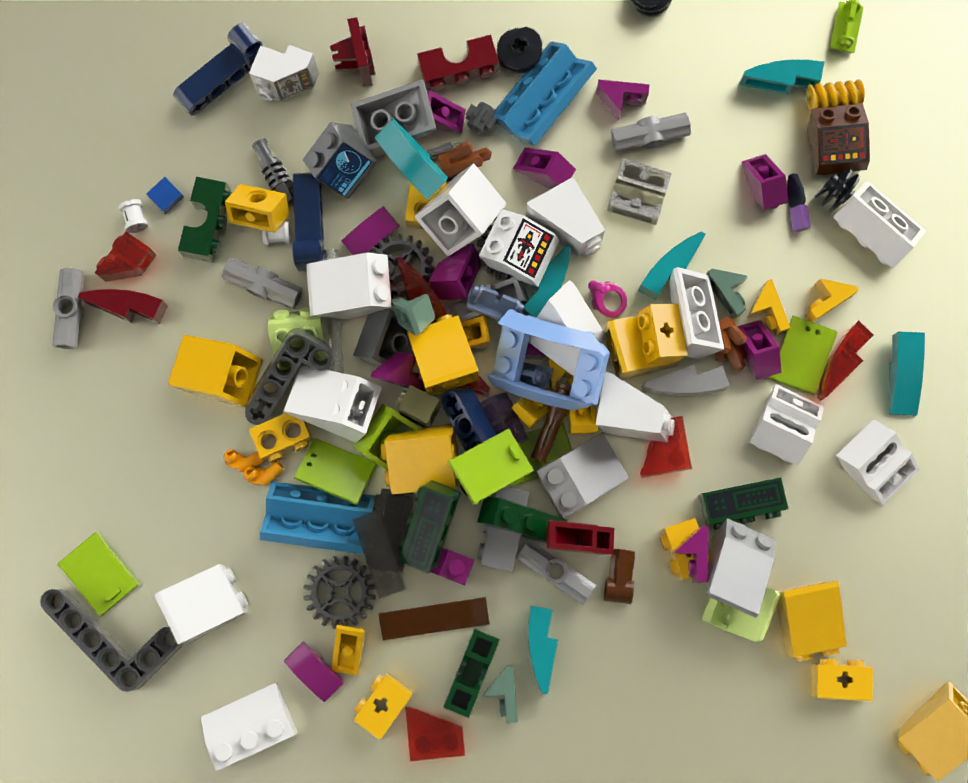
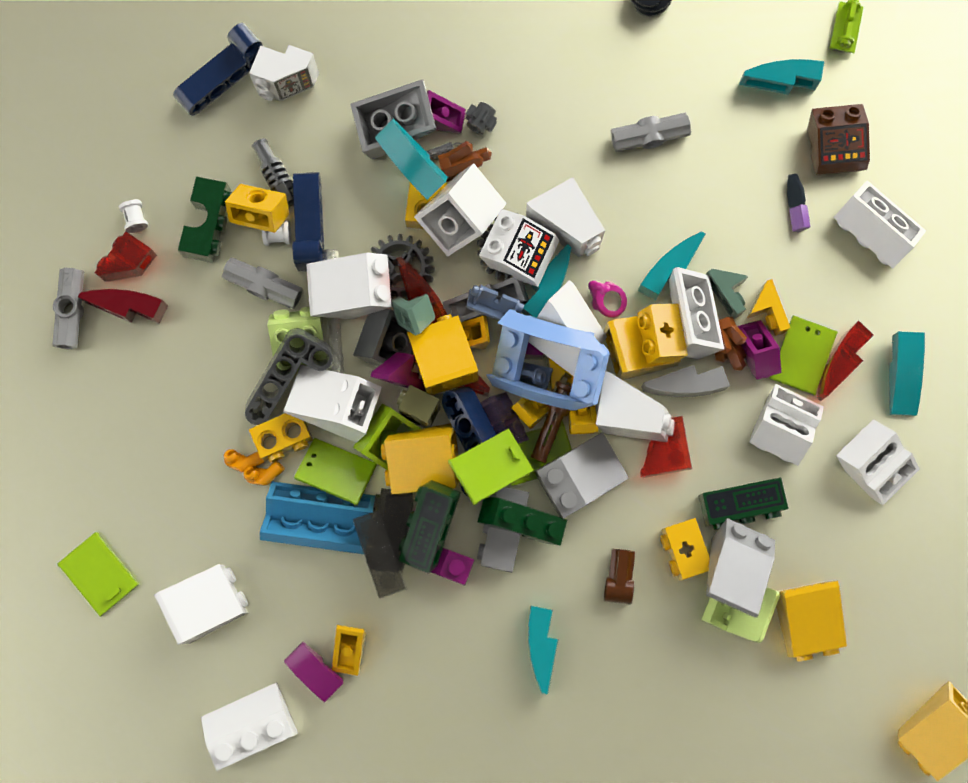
dark grey beam [40,589,184,692] -> none
blue tile [146,177,184,214] -> none
yellow slope [168,335,263,408] -> none
slope [303,122,377,199] -> none
dark grey gear [303,556,377,629] -> none
dark red plate [330,17,376,87] -> none
magenta slope [341,206,400,255] -> none
yellow brick [354,674,414,740] -> none
reddish brown slope [378,597,490,640] -> none
clear red wing [405,706,465,761] -> none
dark red arch [417,35,499,91] -> none
magenta slope [429,244,481,300] -> none
dark green arch [443,629,500,718] -> none
sand green slope [482,665,518,723] -> none
dark azure slope [494,41,597,145] -> none
black piece [497,27,542,74] -> none
magenta slope [513,147,576,189] -> none
light grey piece [516,539,596,604] -> none
dark red slope [546,520,615,555] -> none
magenta slope [596,79,650,119] -> none
clear smoke slope [607,159,672,225] -> none
magenta slope [671,526,708,583] -> none
magenta slope [742,154,788,210] -> none
yellow slope [805,279,859,322] -> none
yellow piece [807,79,865,110] -> none
yellow brick [811,658,873,701] -> none
black piece [814,167,861,213] -> none

